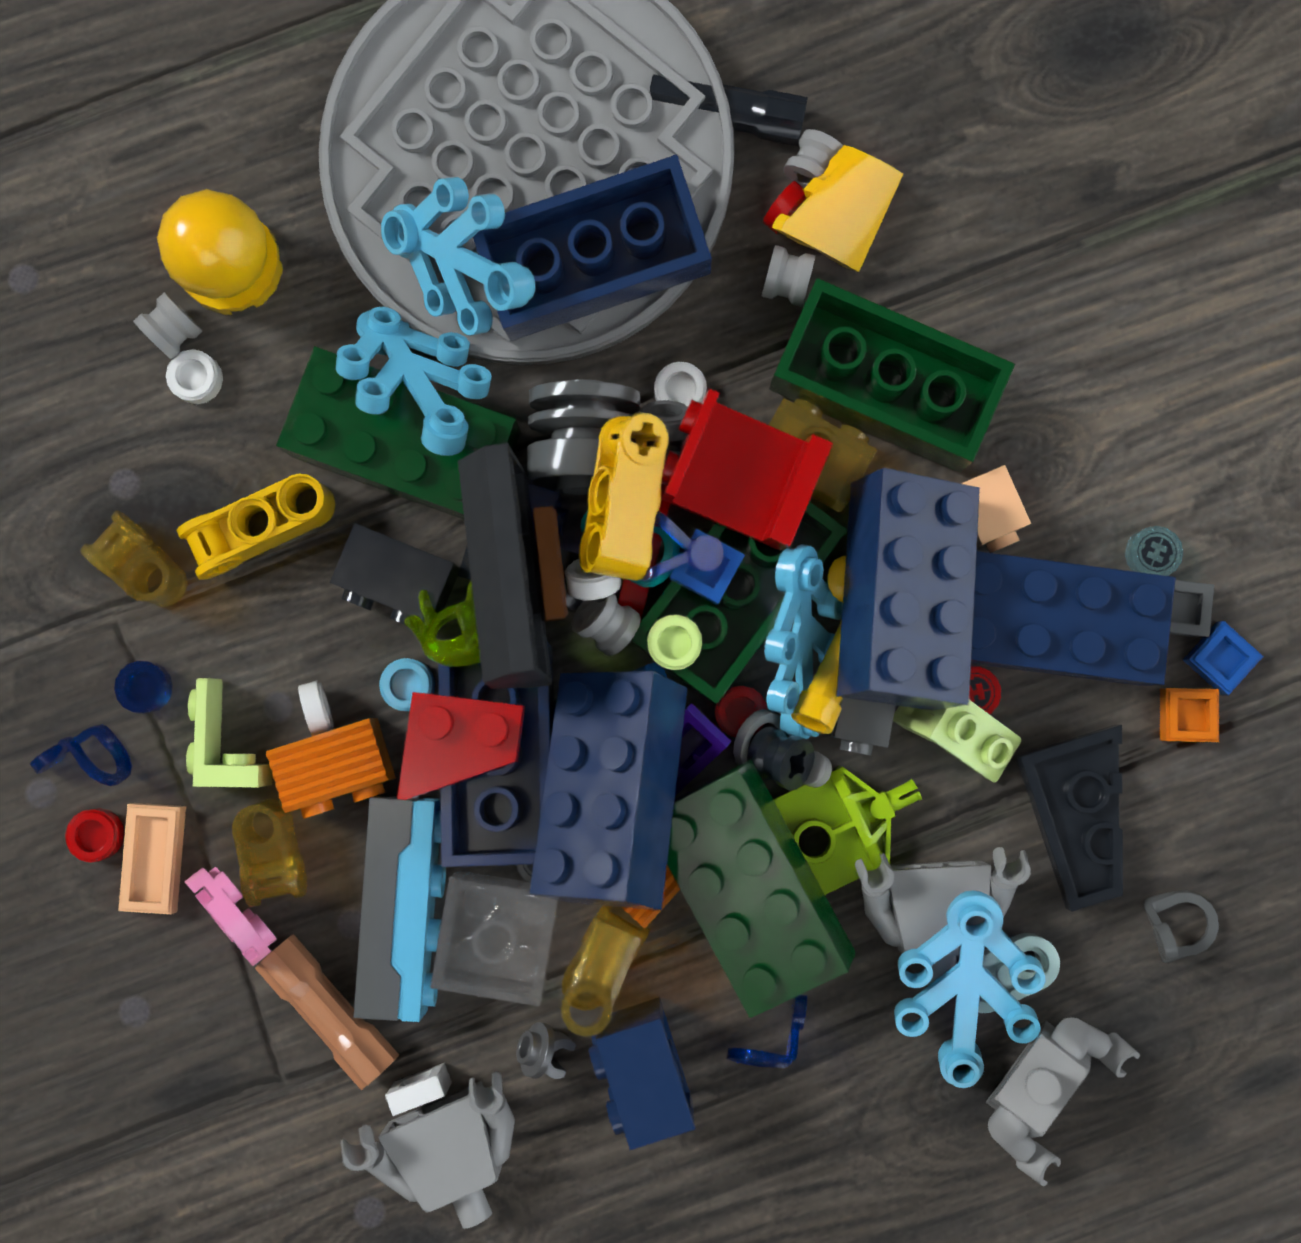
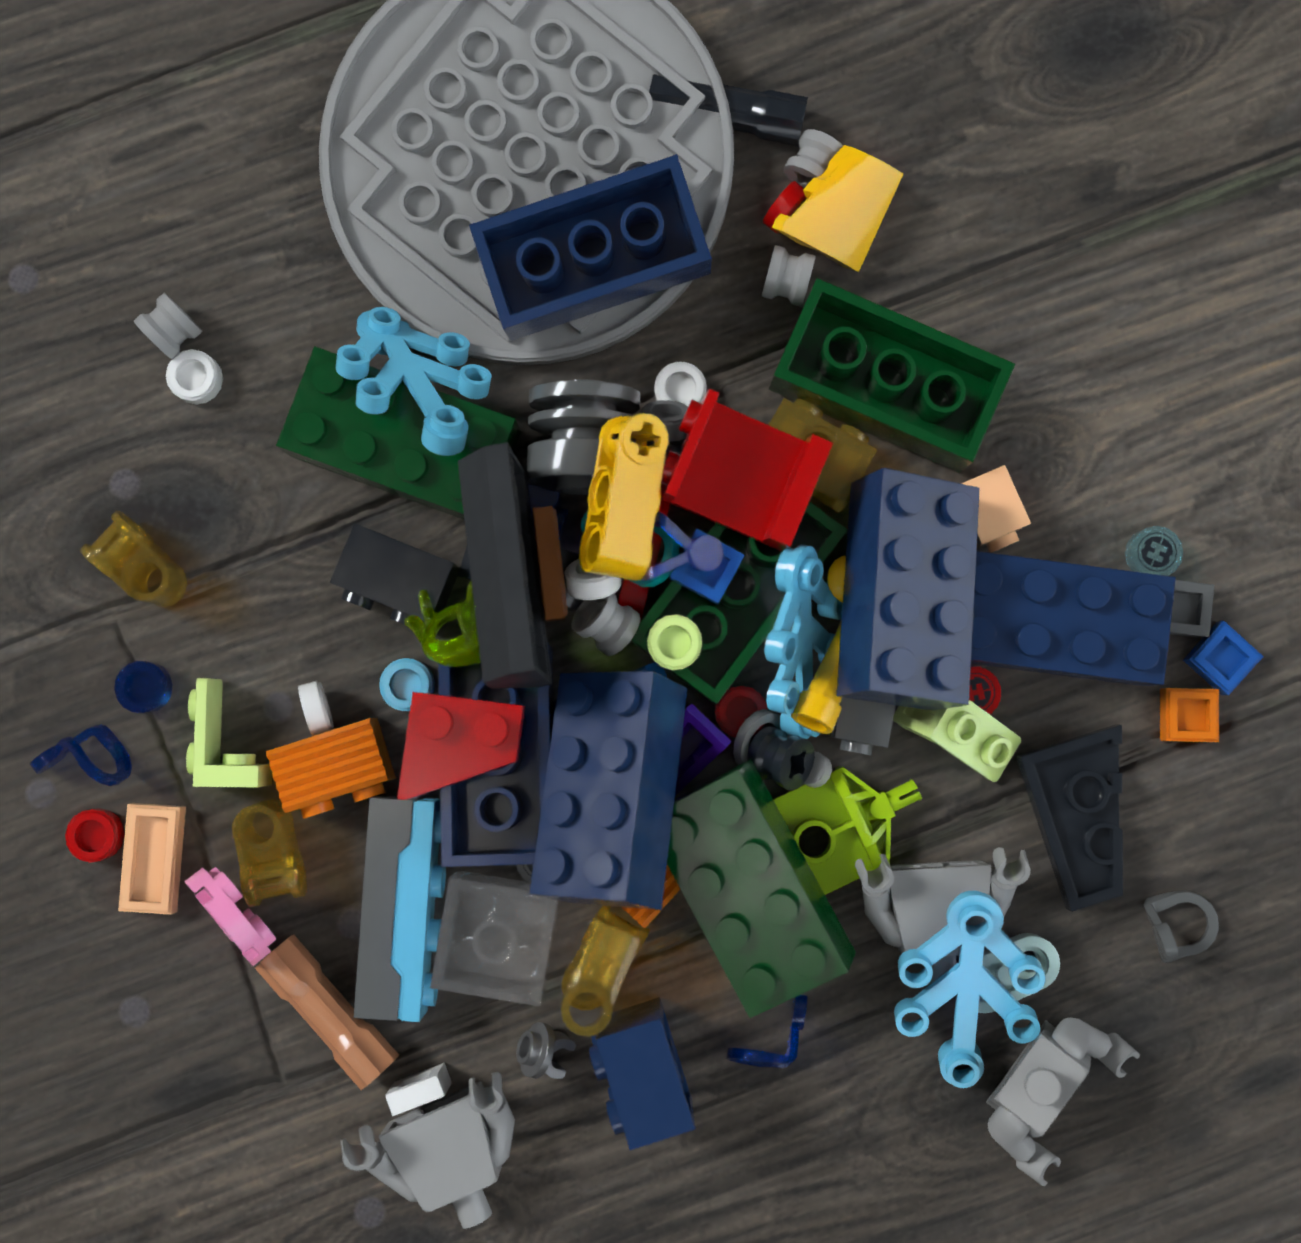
yellow tile [157,189,283,315] -> none
yellow piece [177,473,336,580] -> none
medium azure plant [381,177,535,336] -> none

